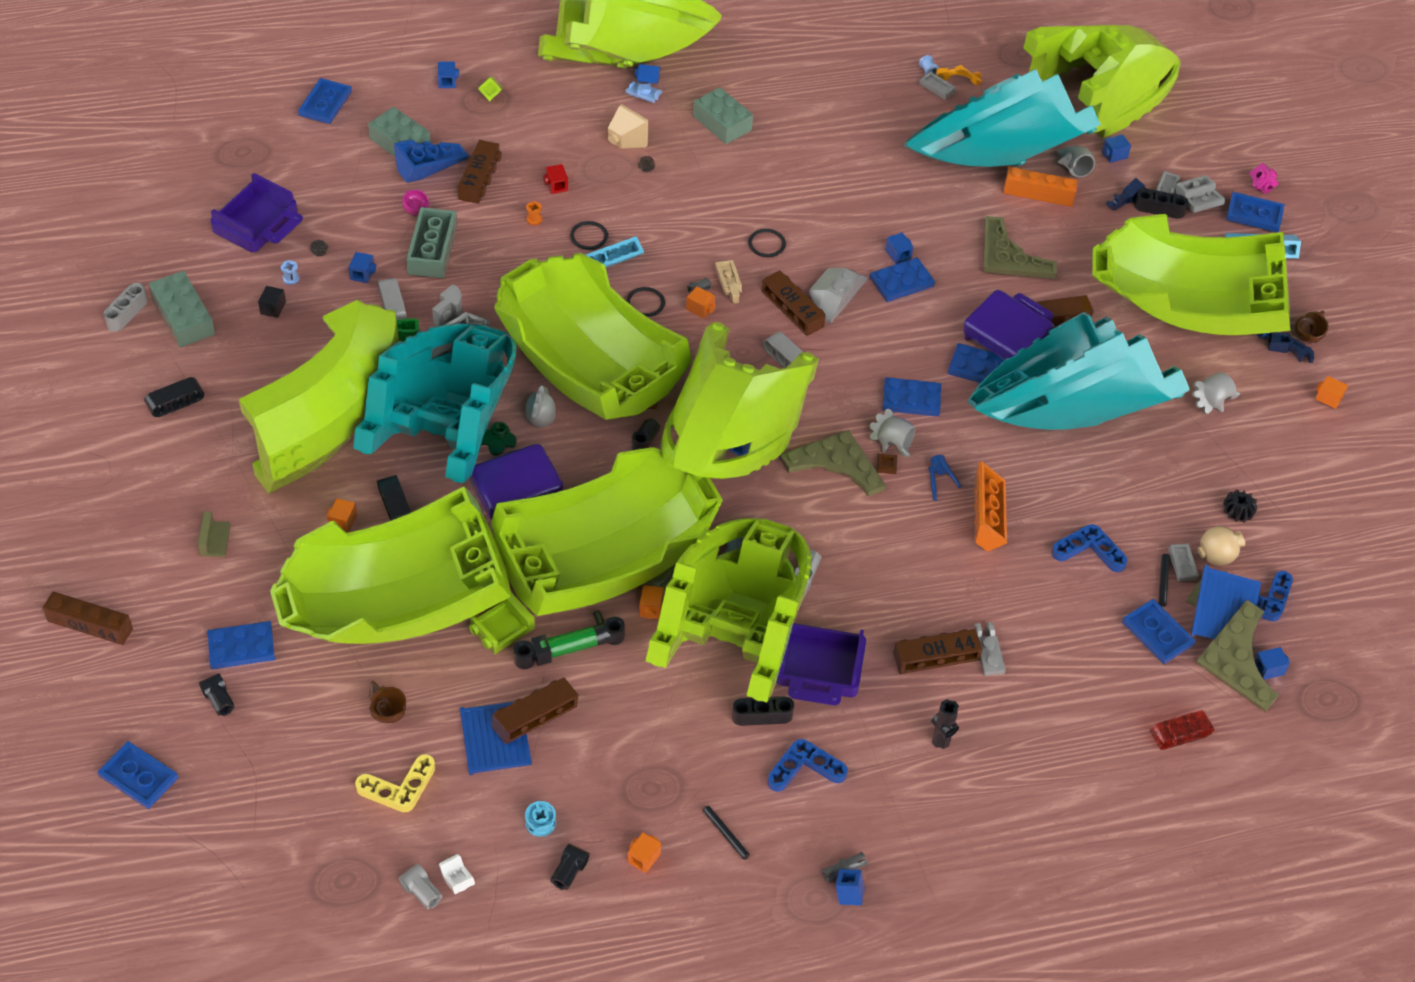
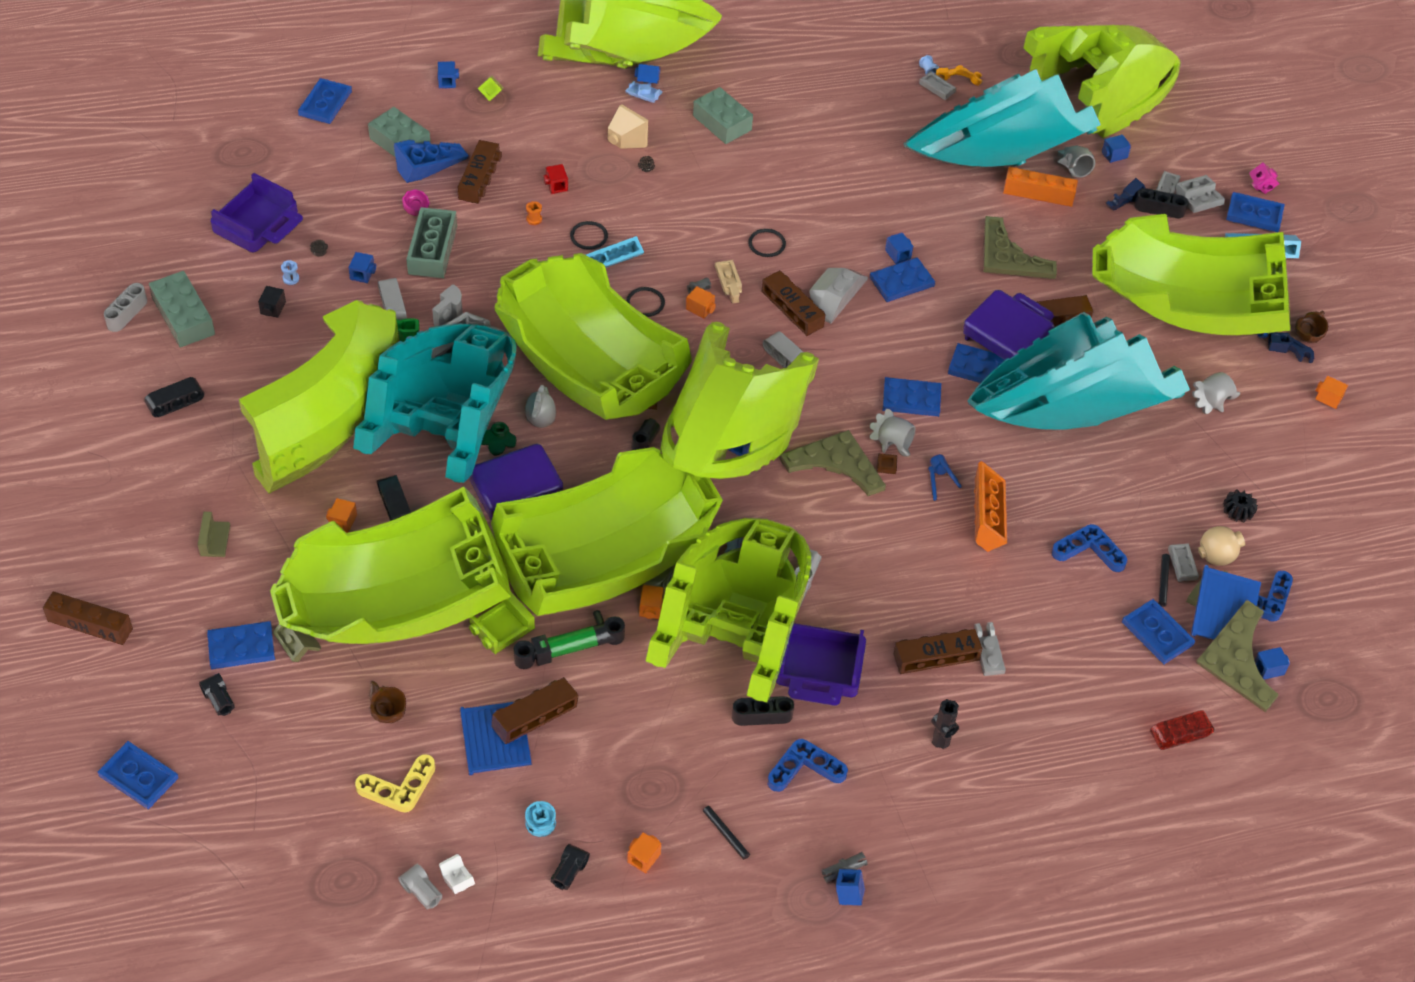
none -> olive panel [273,624,321,662]

